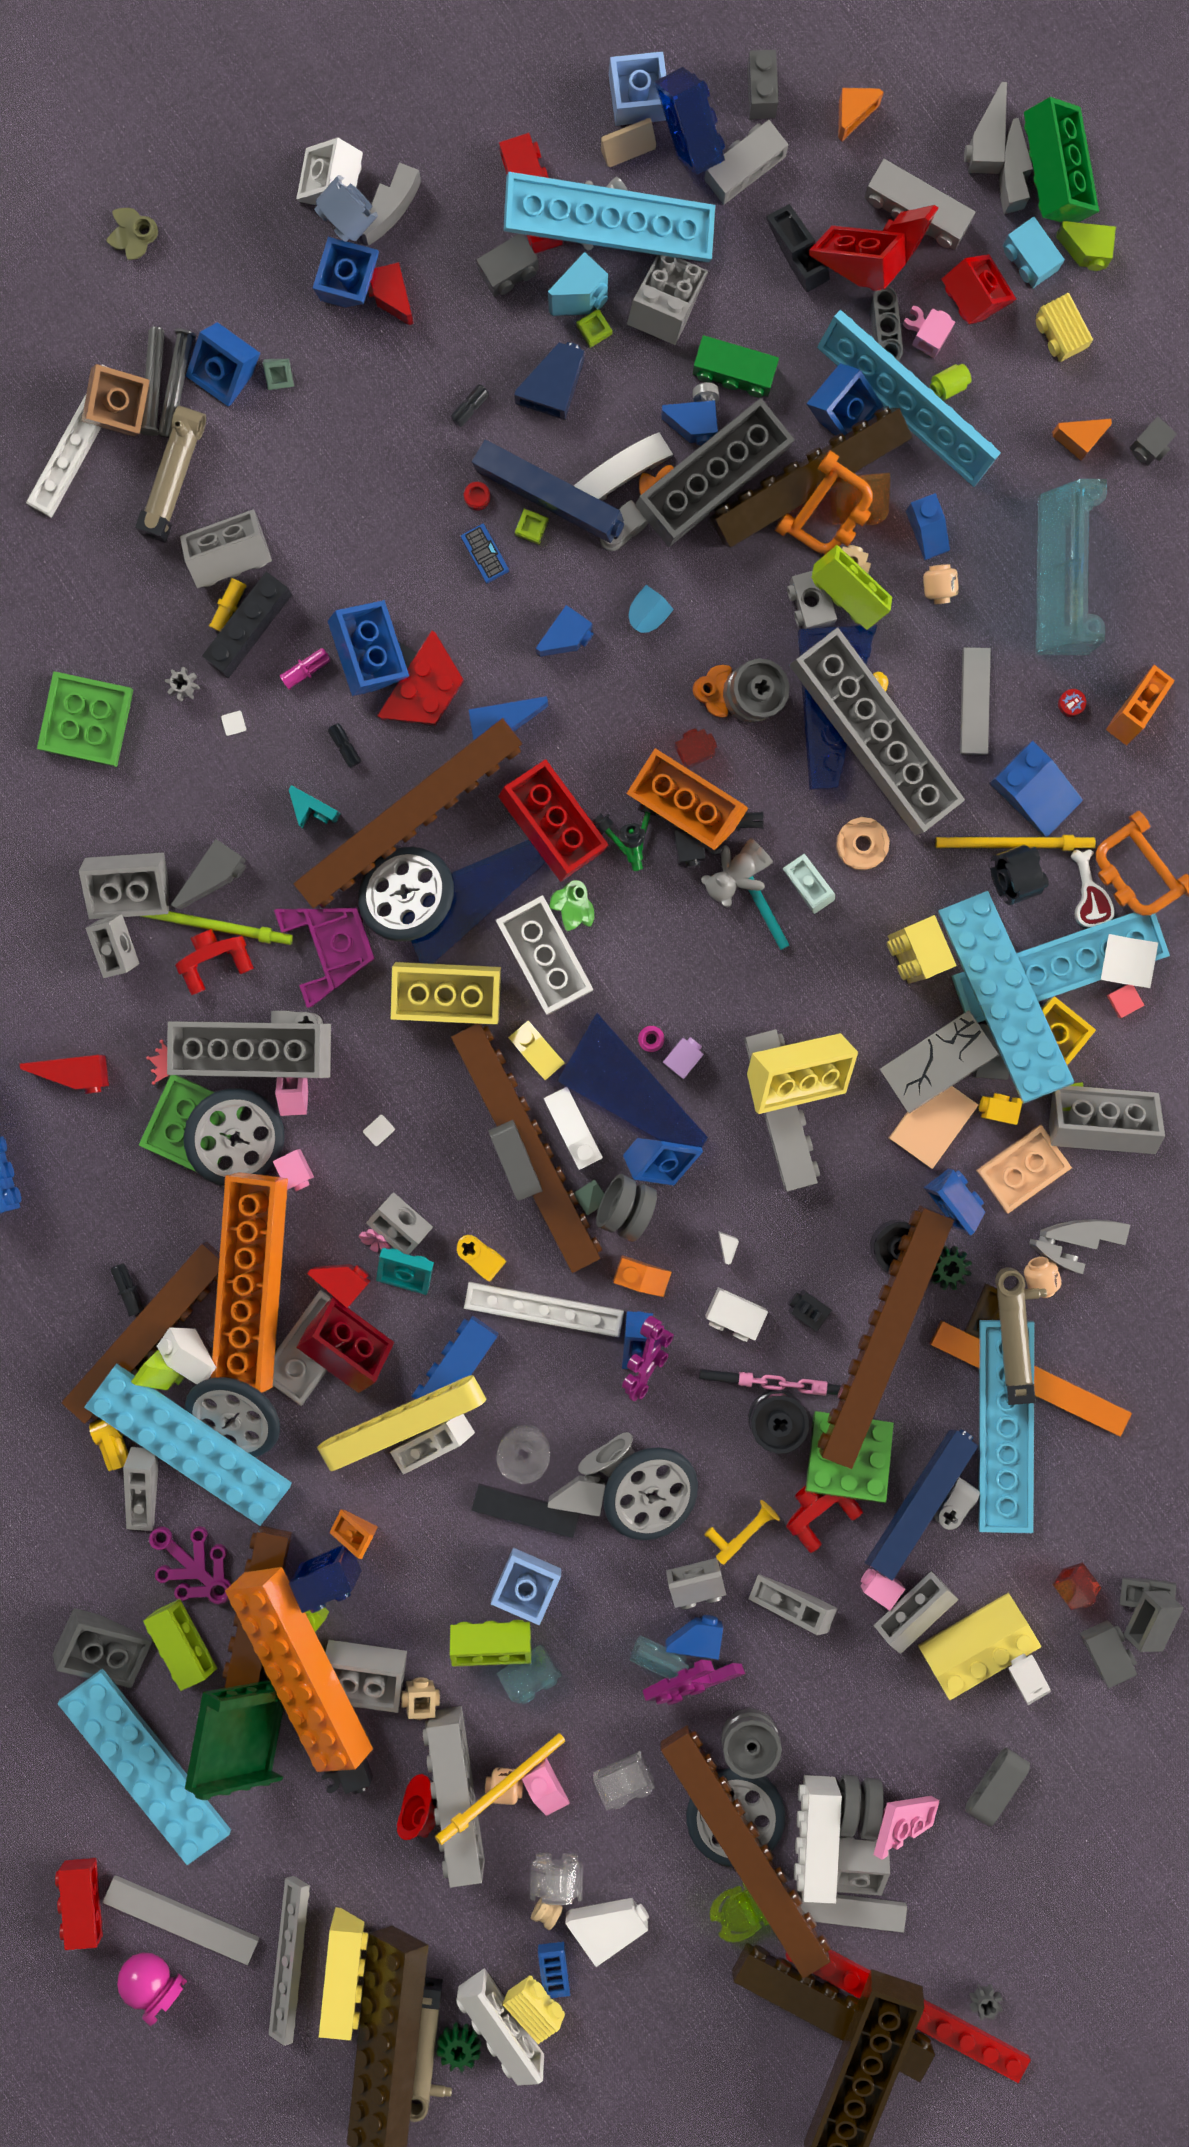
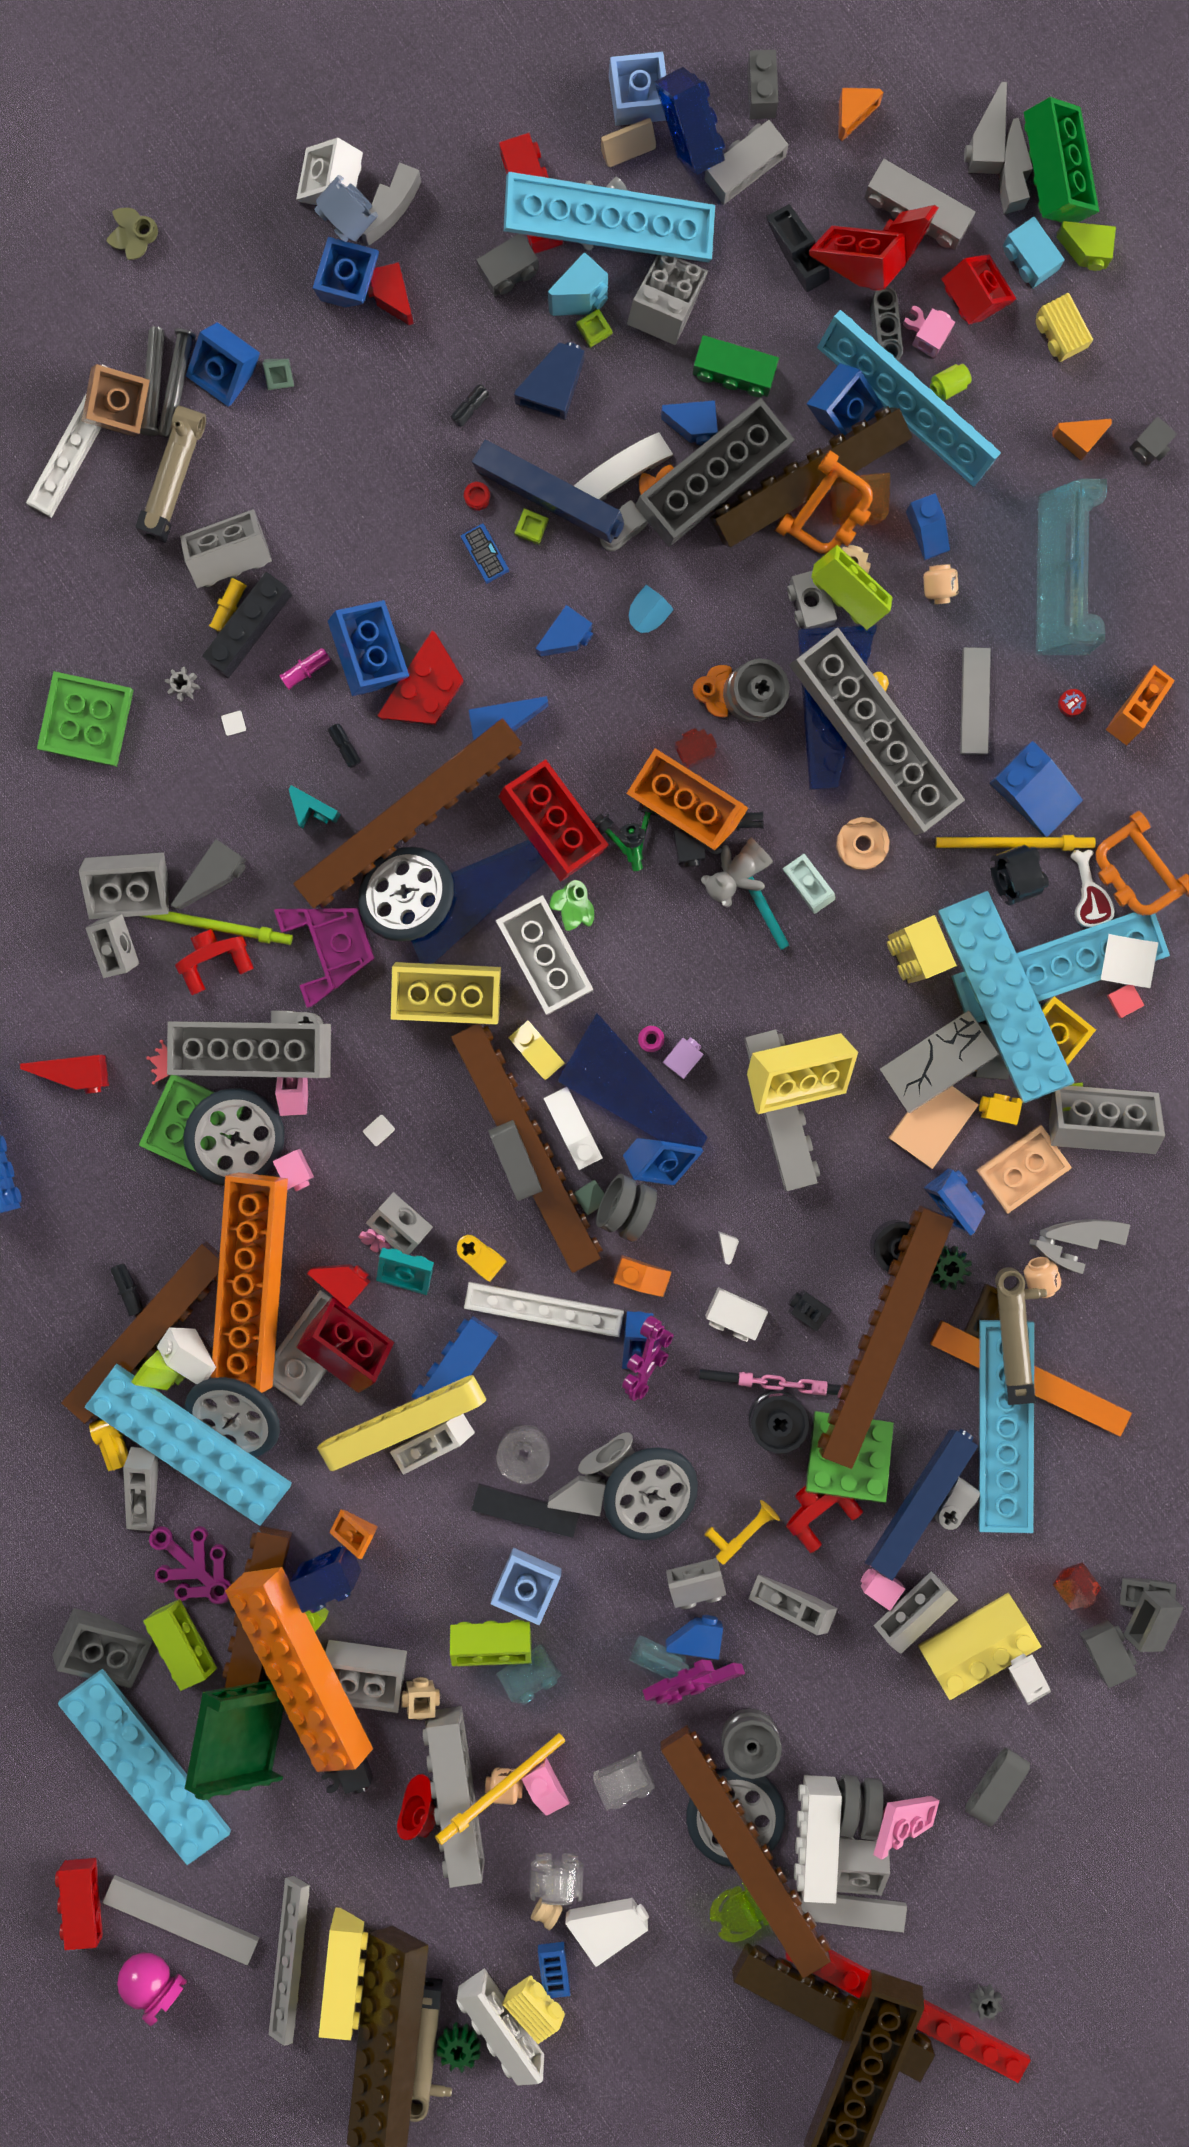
light grey tile [692,383,719,403] -> none

